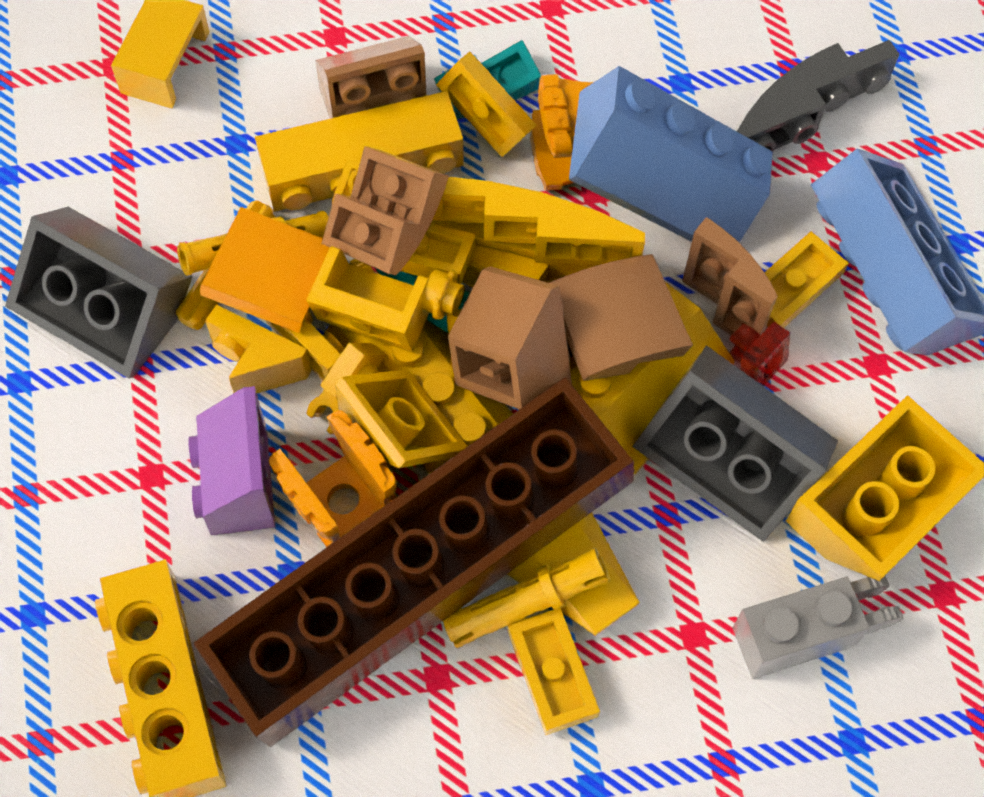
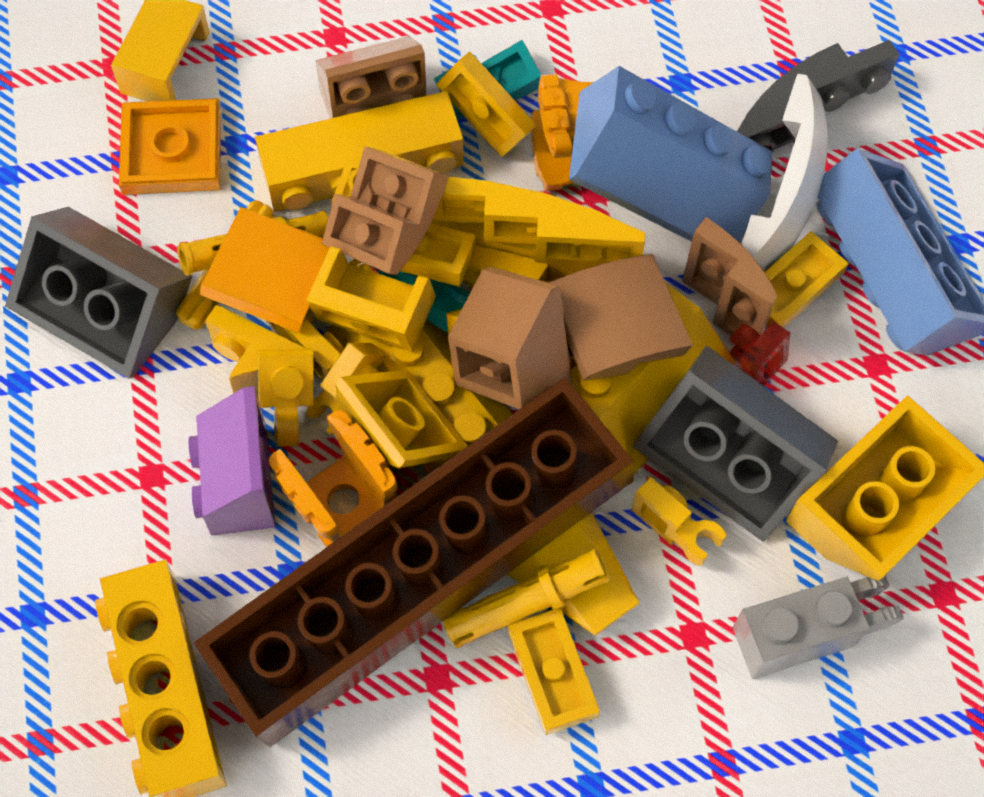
yellow plate [422,269,465,319] -> none
none -> light orange tile [119,98,221,195]
none -> yellow plate [258,349,313,446]
none -> yellow plate [631,477,727,566]
none -> white slope [742,74,828,272]

